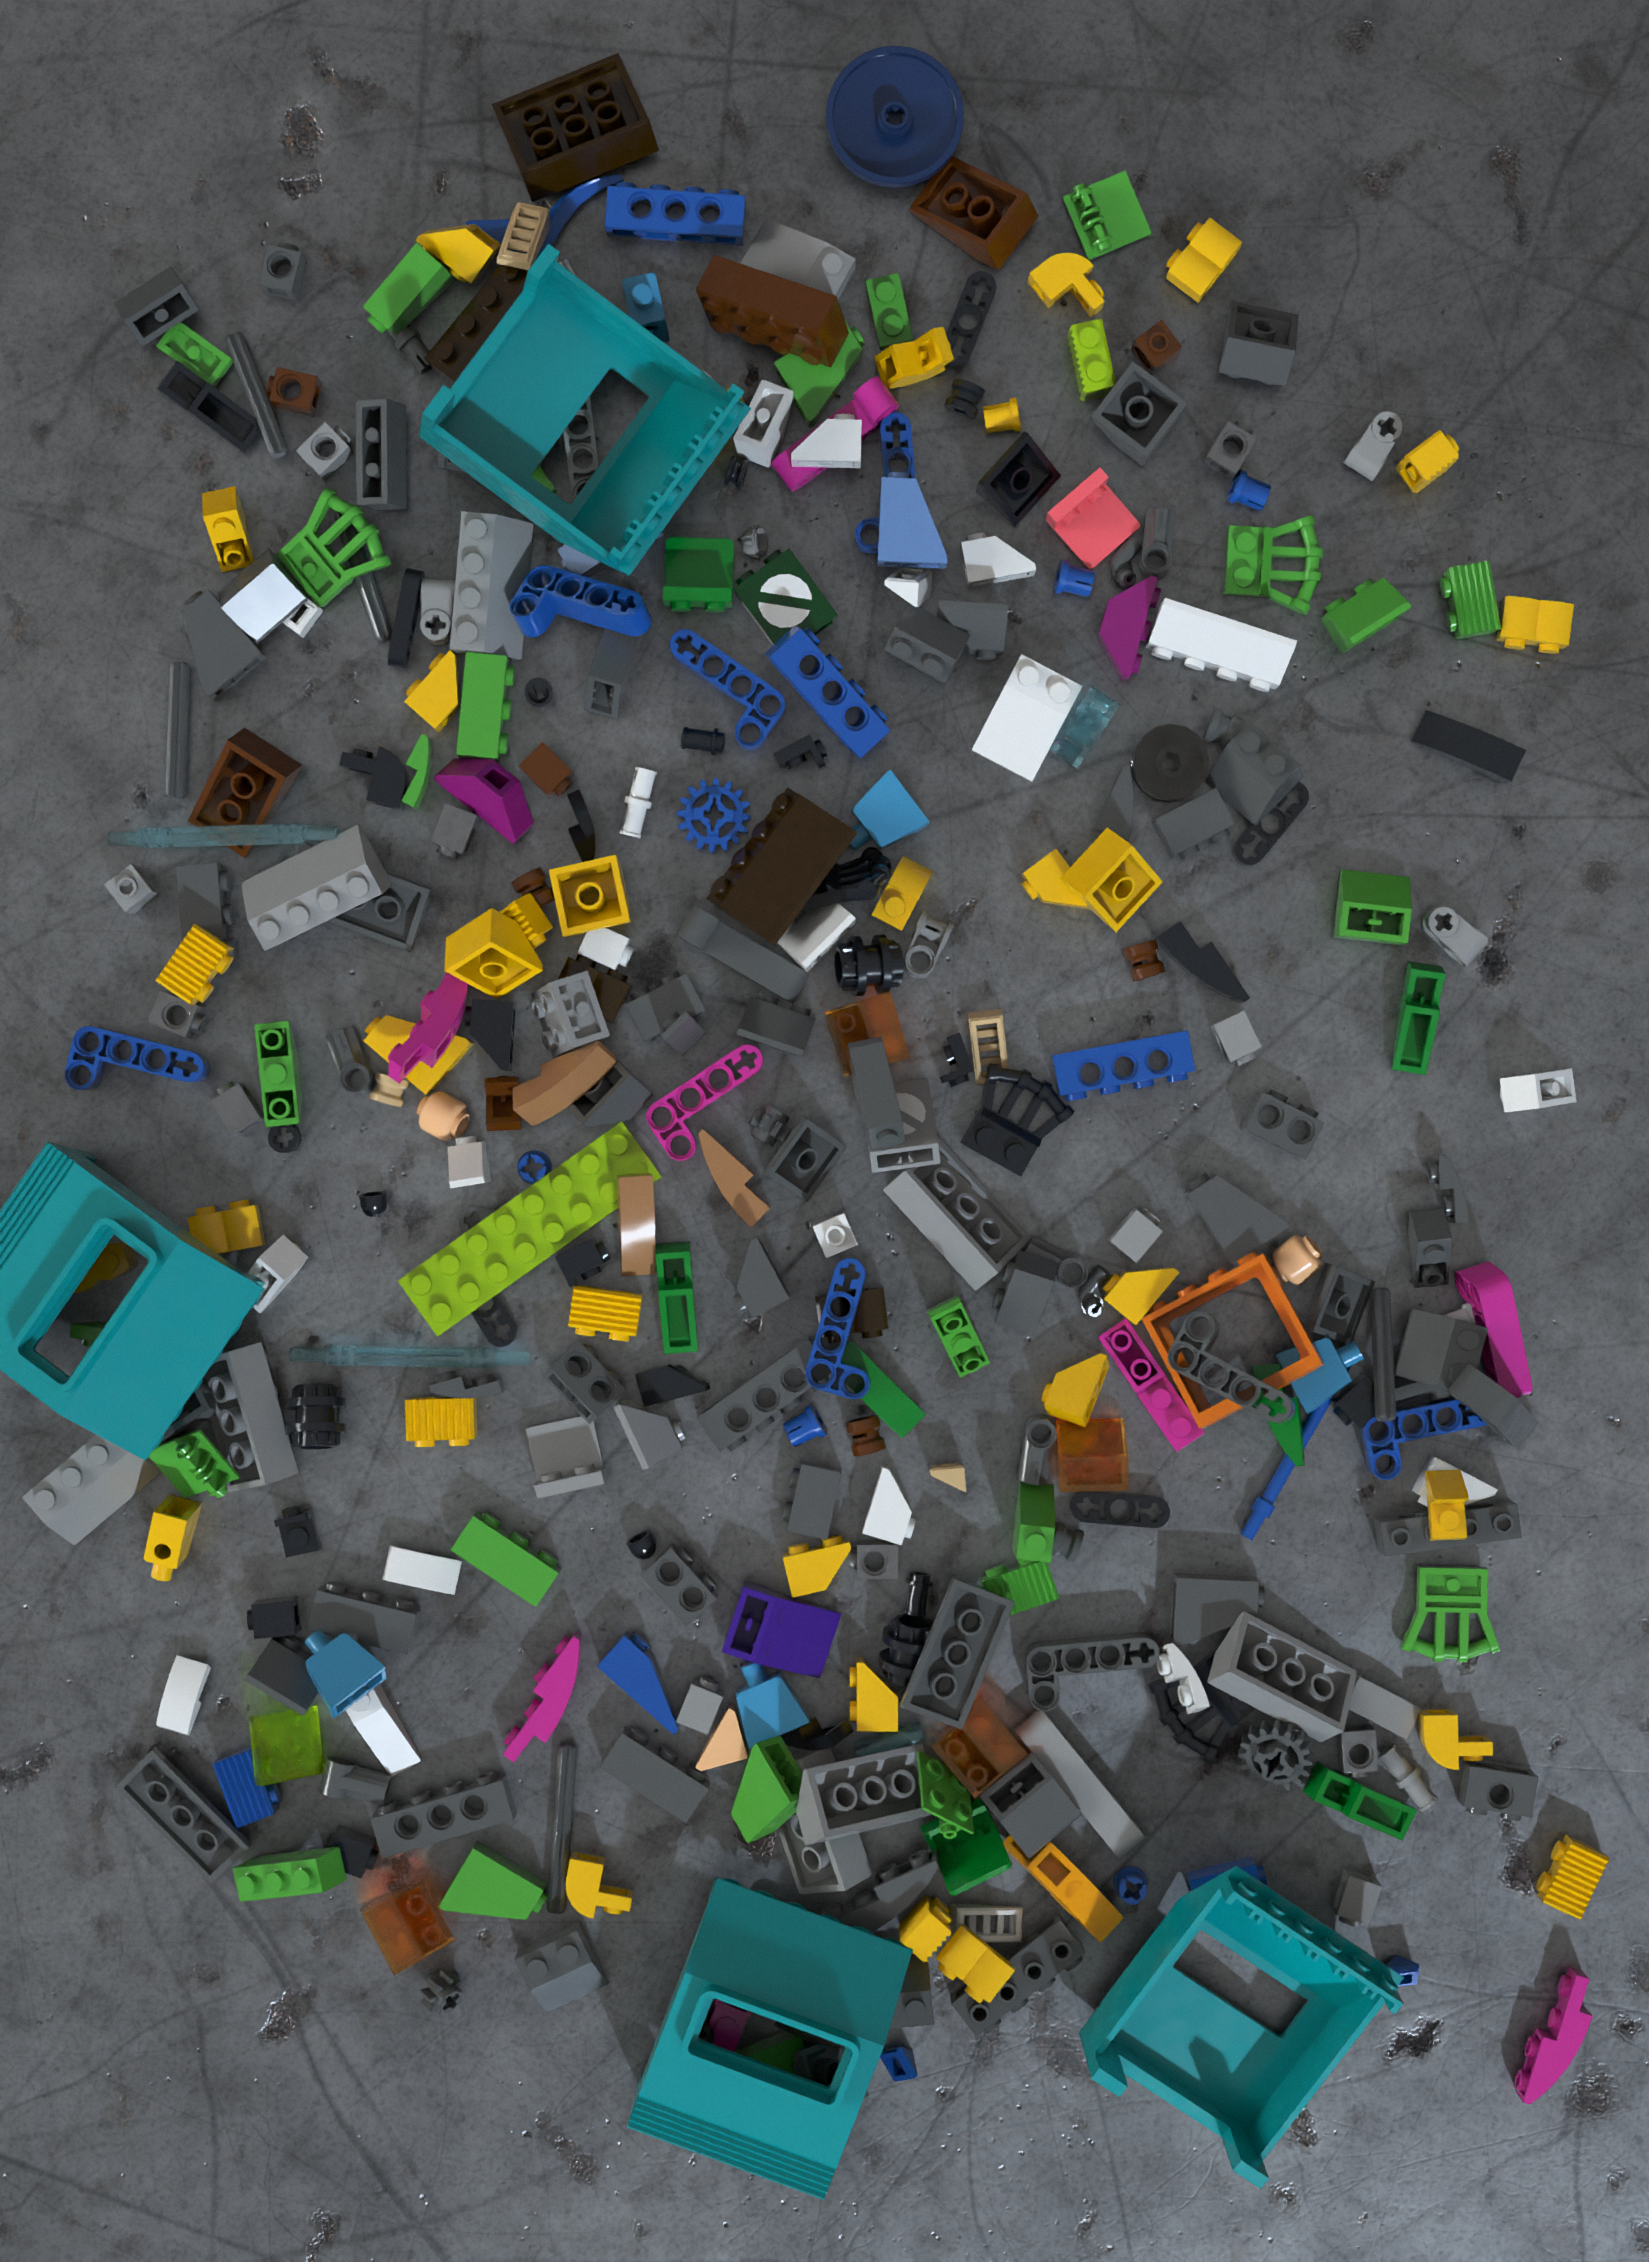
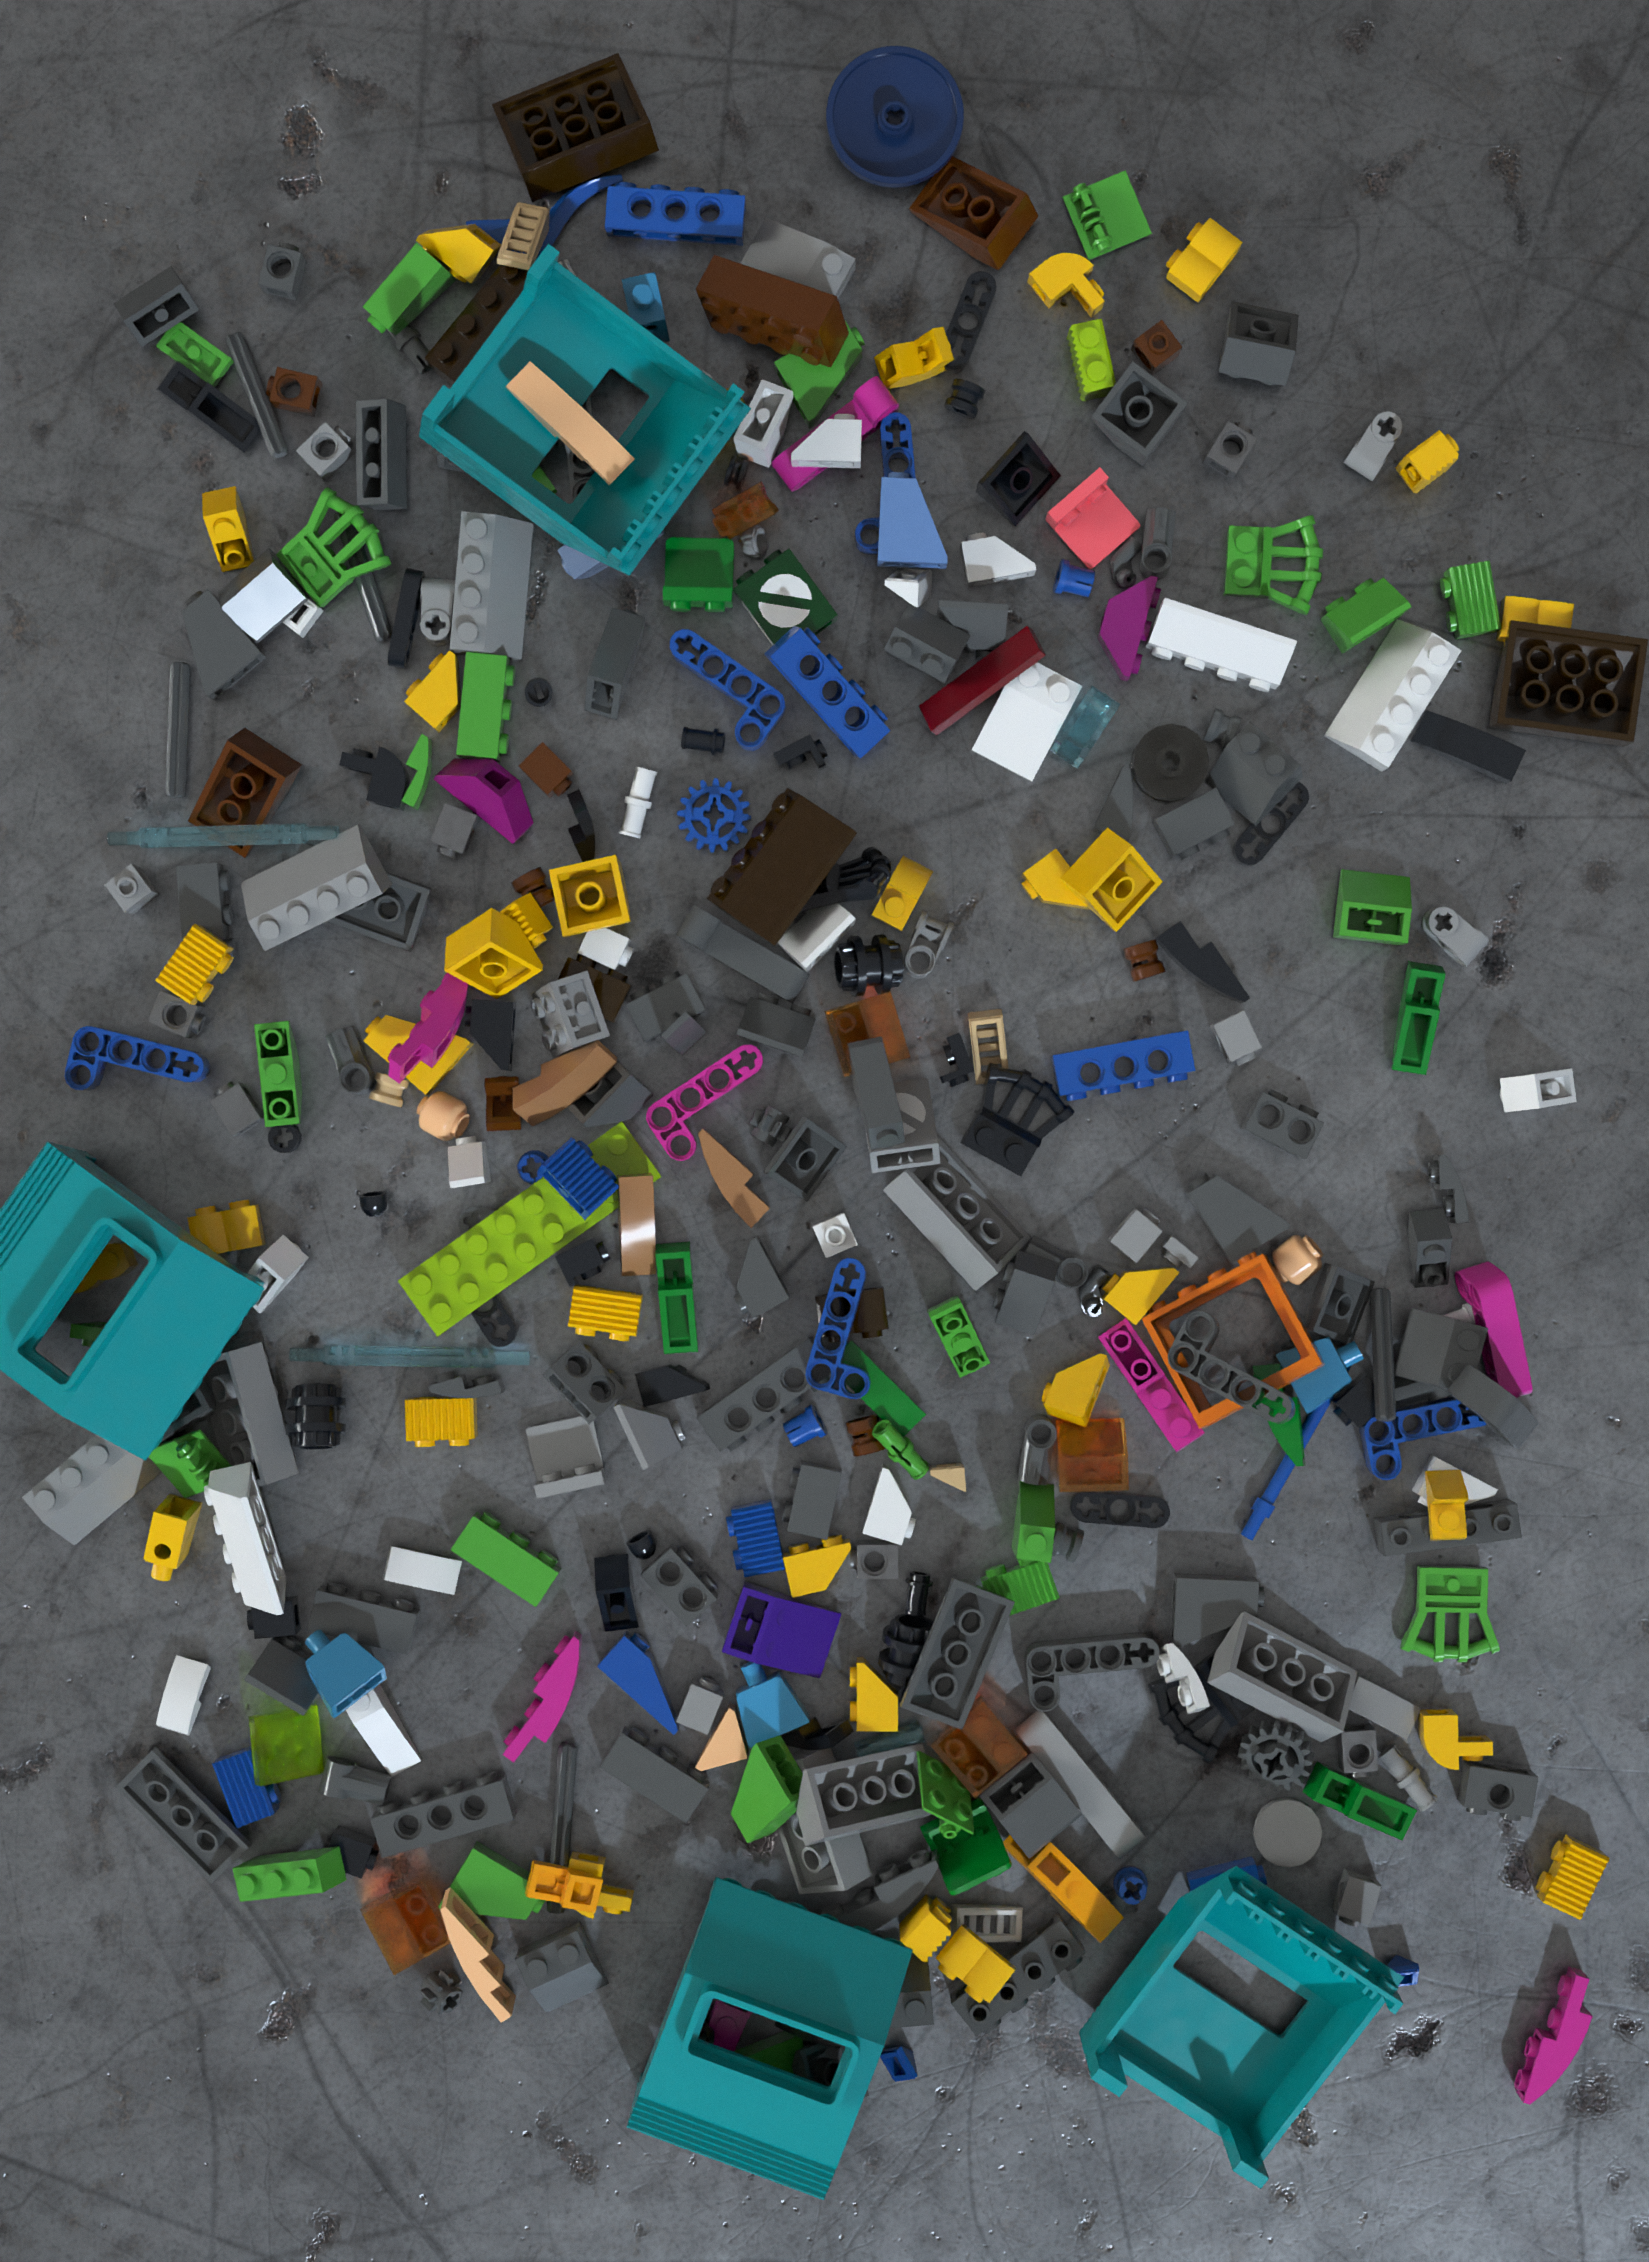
black bracket [274,1505,321,1558] -> none
blue beam [510,565,652,637] -> none
dark azure torso [850,770,930,851] -> none
bright green plate [865,273,913,350] -> none
yellow bush [983,397,1022,434] -> none
blue bush [1227,469,1271,511] -> none
none -> white slope [204,1462,287,1615]
none -> light nougat slope [440,1887,516,2023]
none -> light nougat slope [505,361,635,485]
none -> light orange slope [525,1860,603,1913]
none -> blue brick [537,1137,619,1220]
none -> black slope [594,1554,639,1632]
none -> clear orange hips [712,481,779,539]
none -> blue brick [726,1499,785,1577]
none -> bright green pin [872,1419,929,1480]
none -> dark red tile [919,626,1046,735]
none -> light grey plate [1160,1235,1198,1269]
none -> light grey tile [1253,1797,1322,1868]
none -> white slope [1324,619,1462,772]
none -> dark brown slope [1489,620,1648,747]

